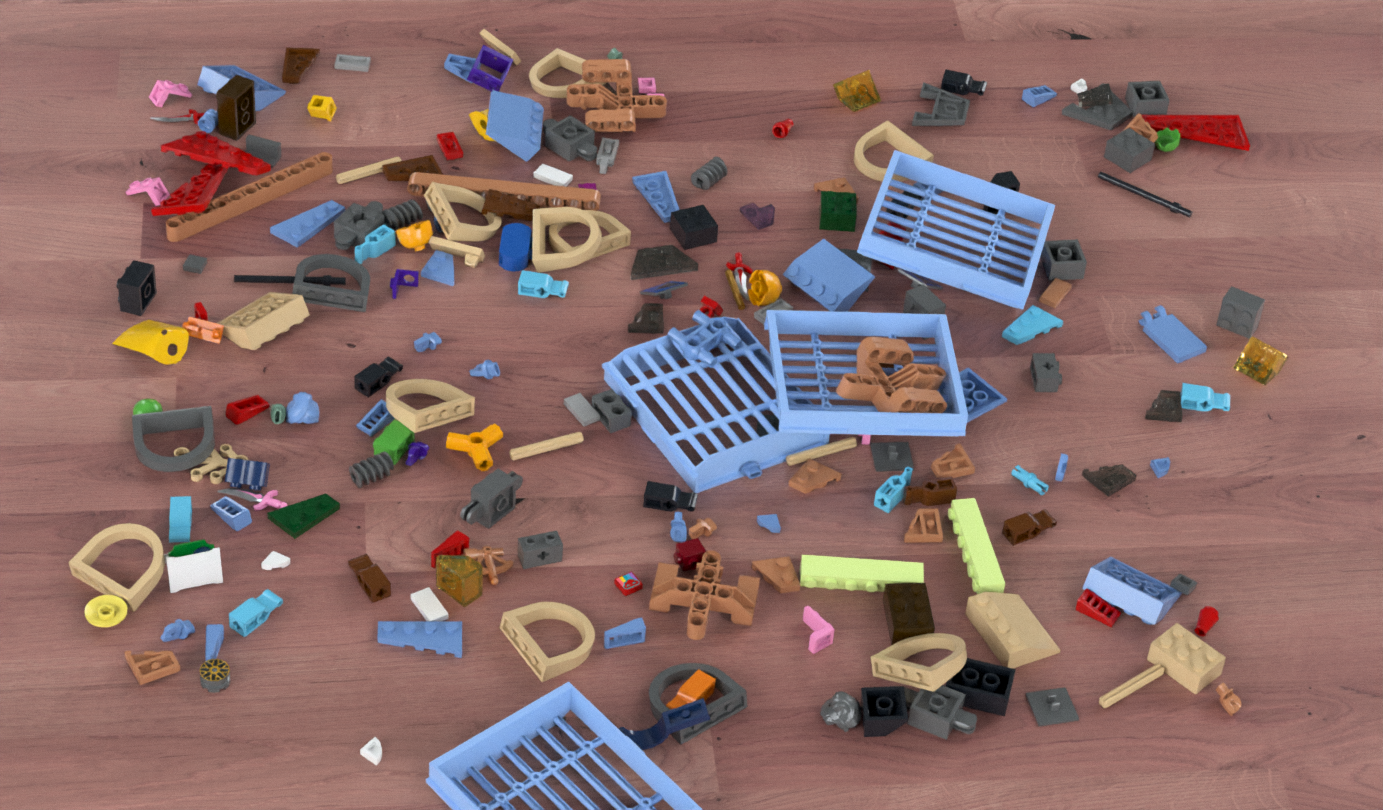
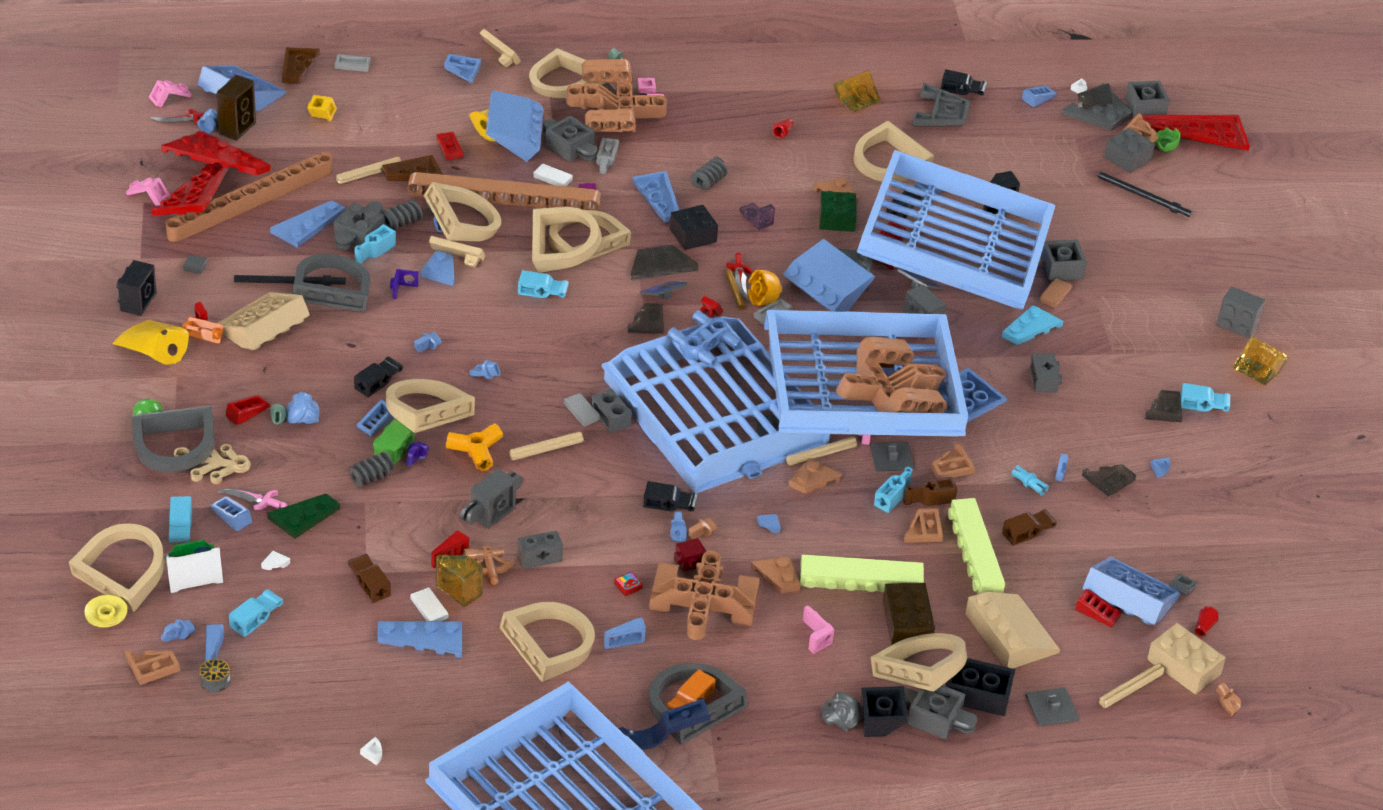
dark blue brick [225,458,270,491] -> none
dark grey panel [245,134,281,168] -> none
light orange cylinder [395,220,433,251] -> none
dark purple window [467,45,513,92] -> none
reddish brown wing [481,189,540,221] -> none
blue brick [499,223,533,272] -> none
medium blue tile [1139,305,1207,363] -> none

